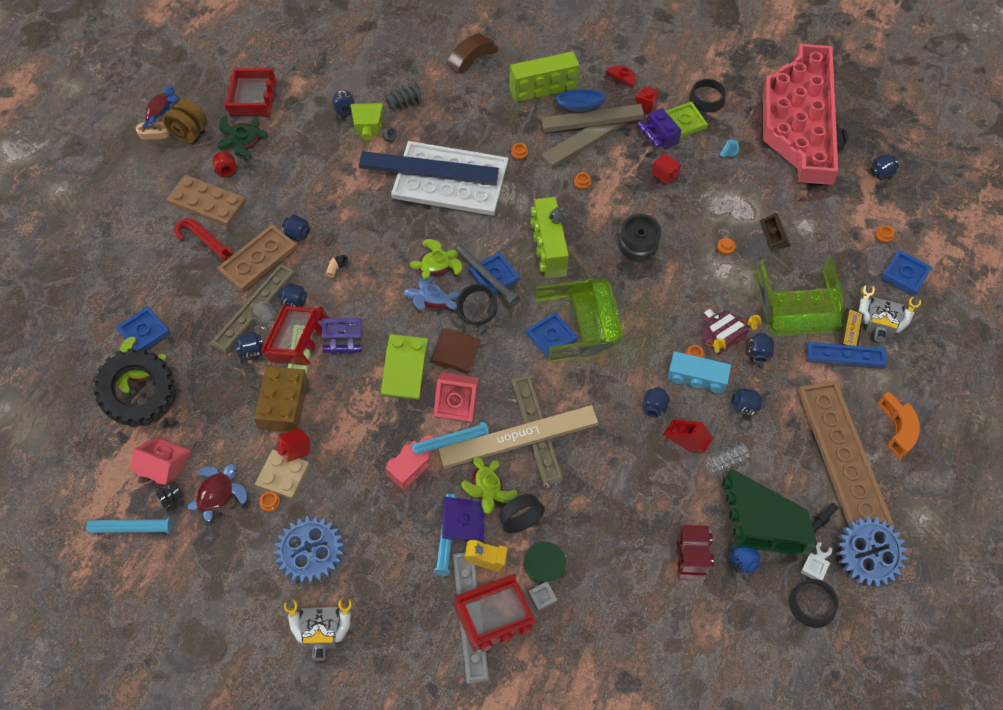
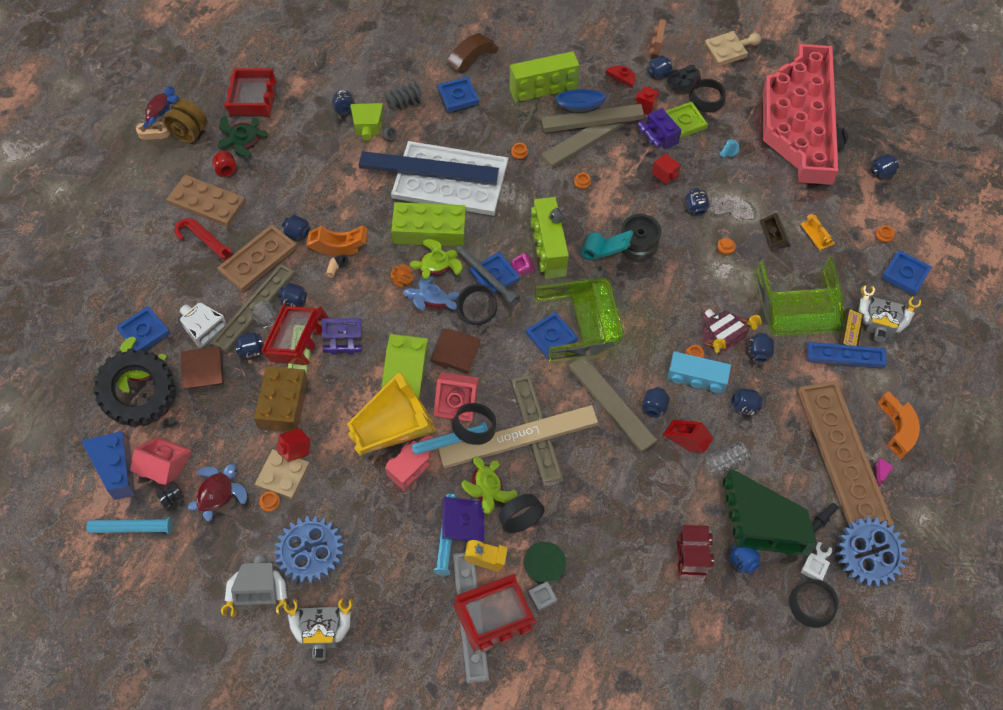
none -> blue wedge [81,431,135,500]
none -> white torso [180,303,227,349]
none -> copper slope [181,346,224,389]
none -> light grey torso [221,556,289,618]
none -> orange arch [306,225,368,256]
none -> yellow cone [347,372,436,456]
none -> lime brick [391,202,466,247]
none -> orange gear [391,263,414,288]
none -> blue plate [437,77,479,112]
none -> black tyre [452,403,496,445]
none -> dark pink slope [510,252,536,276]
none -> dark tan tile [568,356,657,453]
none -> teal door [580,230,633,261]
none -> dark blue head [647,55,673,80]
none -> nougat plate [648,19,666,58]
none -> black plate [668,65,701,92]
none -> dark blue head [685,188,710,216]
none -> tan plate [704,31,761,67]
none -> light orange hinge [800,214,835,251]
none -> dark pink slope [873,458,893,487]

